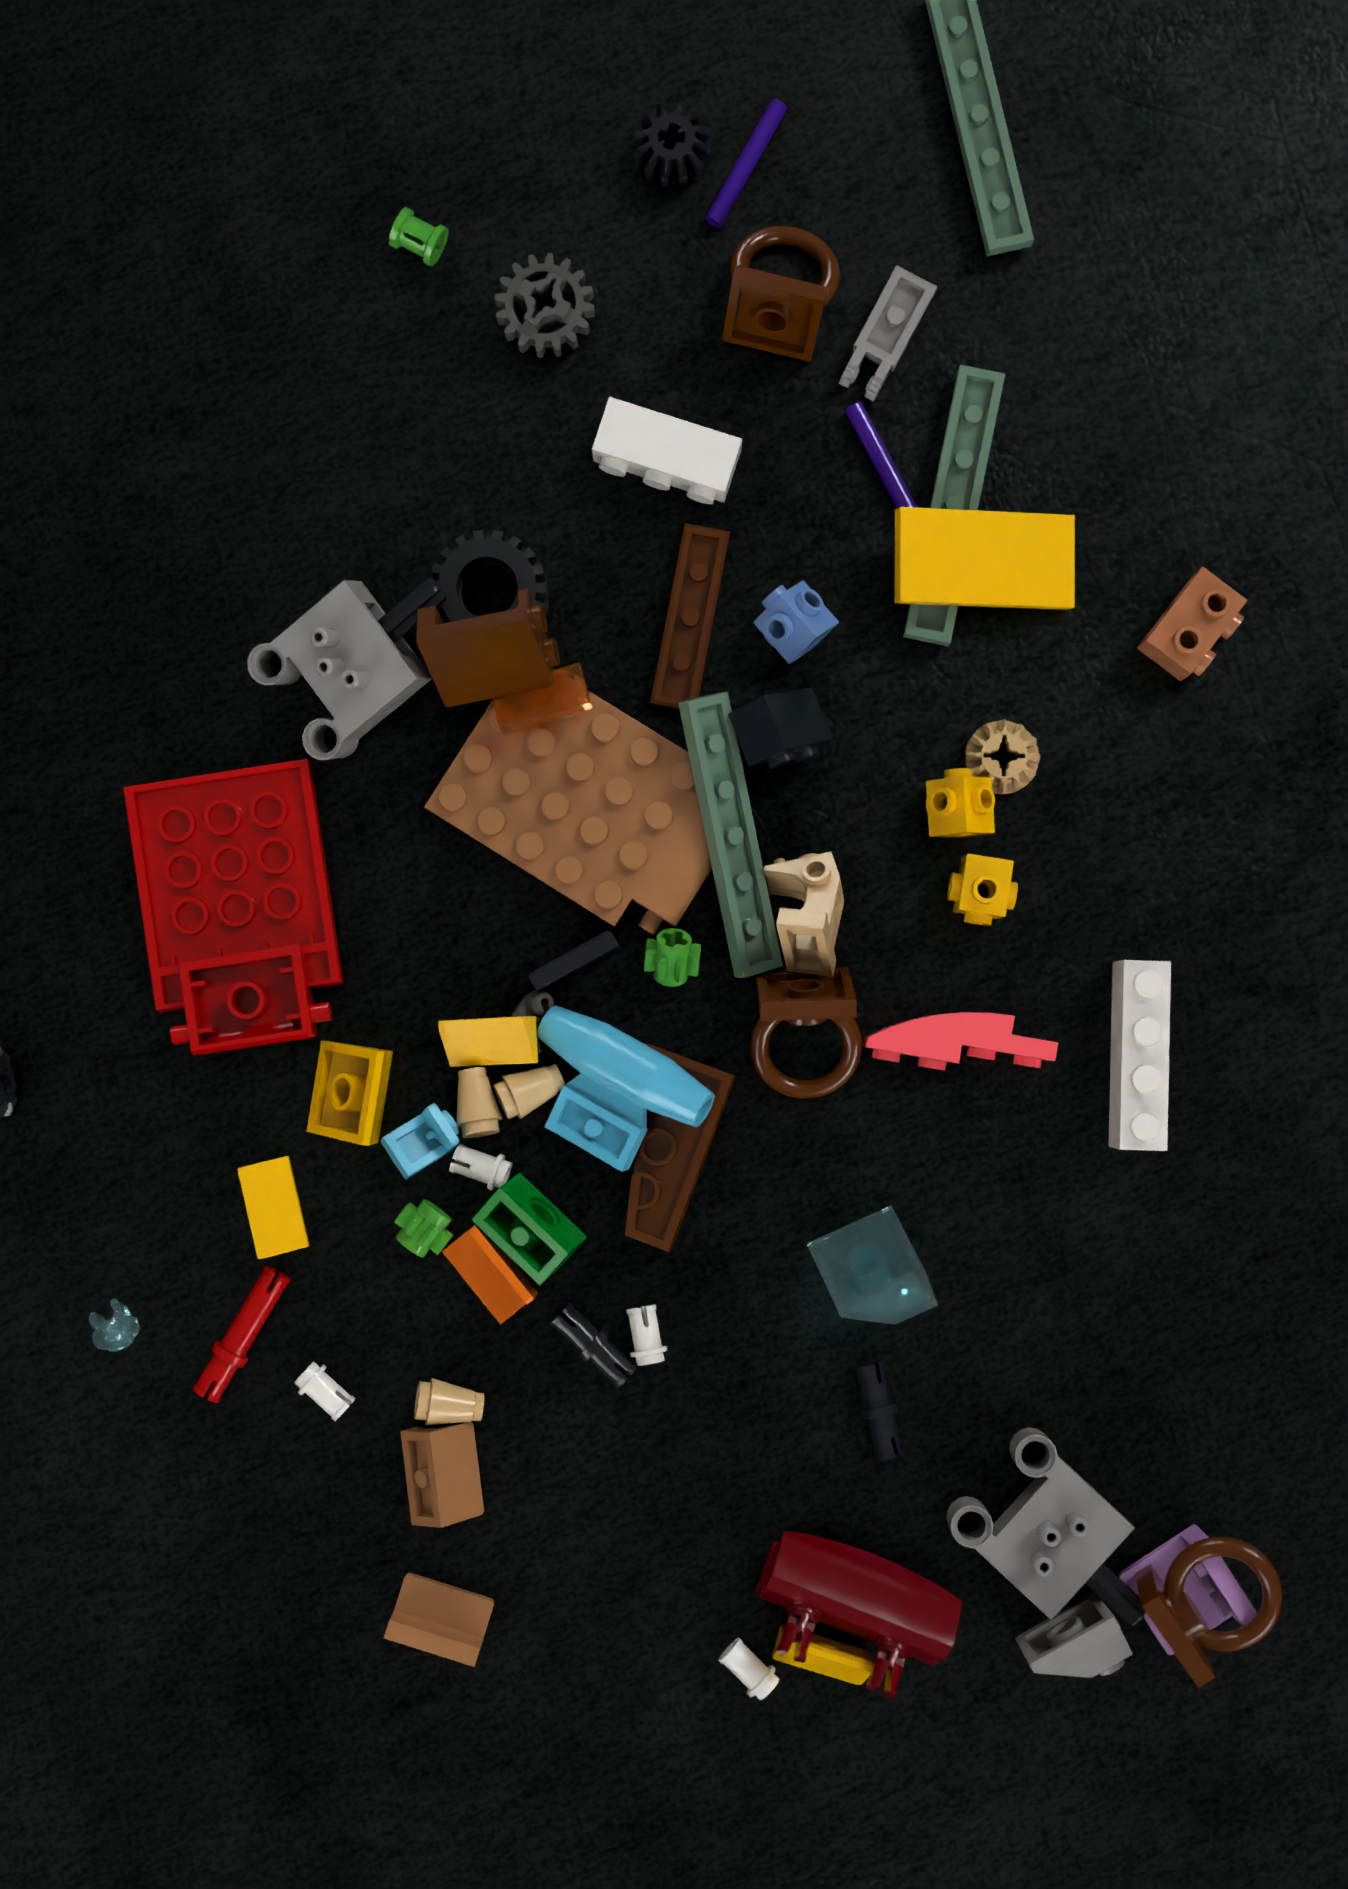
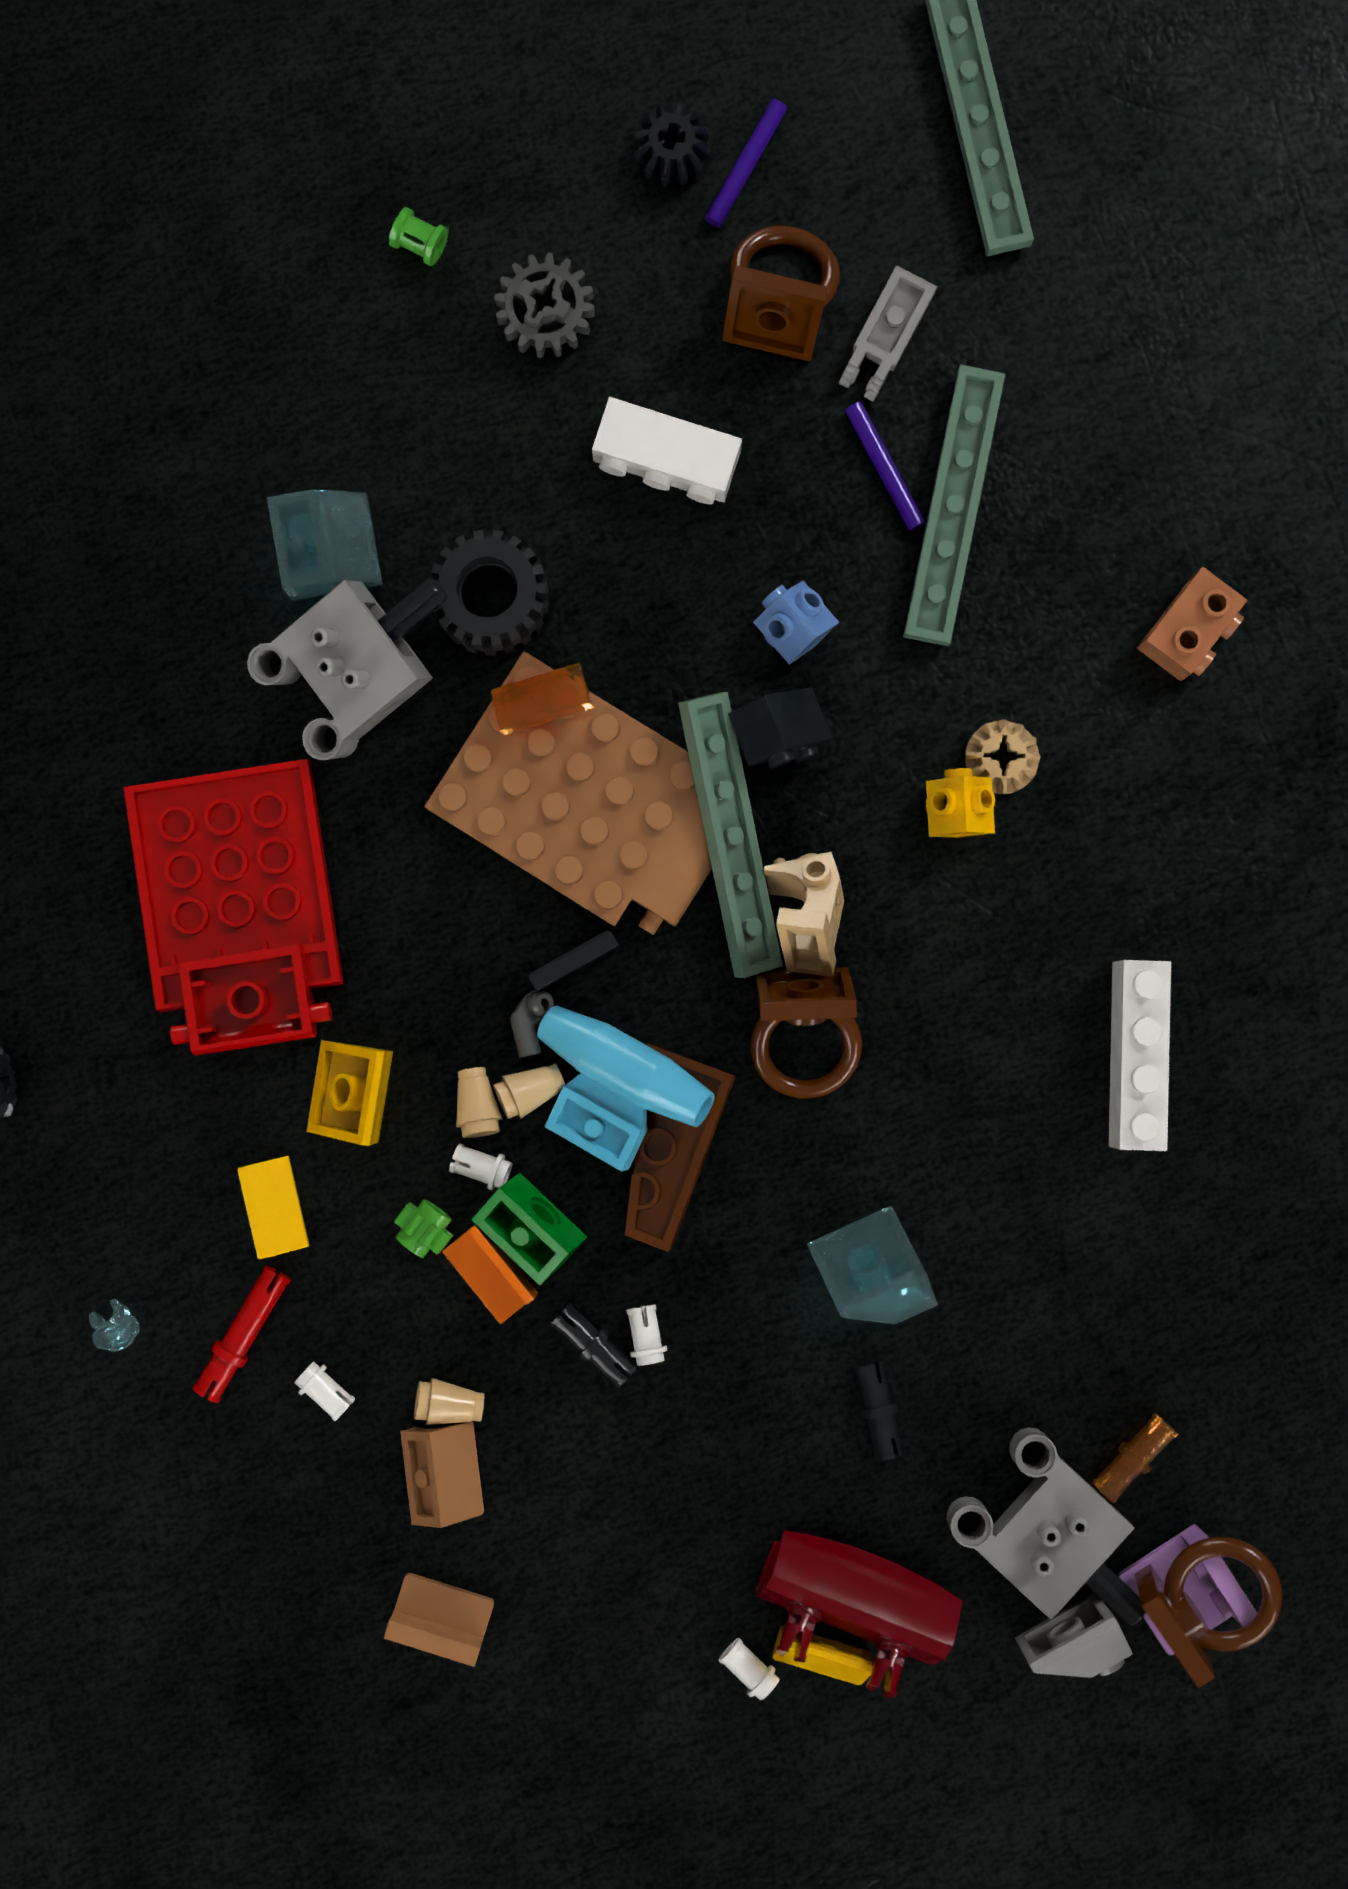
medium azure bracket [380,1103,459,1180] -> none
reddish brown panel [416,588,560,708] -> none
yellow slope [438,1016,538,1067] -> none
bright green gear [644,928,701,987] -> none
reddish brown tile [650,523,730,711] -> none
coral slope [862,1012,1058,1071] -> none
yellow tile [895,507,1075,610] -> none
yellow brick [947,854,1018,926] -> none
none -> clear light blue slope [267,489,383,601]
none -> clear orange pin [1092,1413,1178,1503]

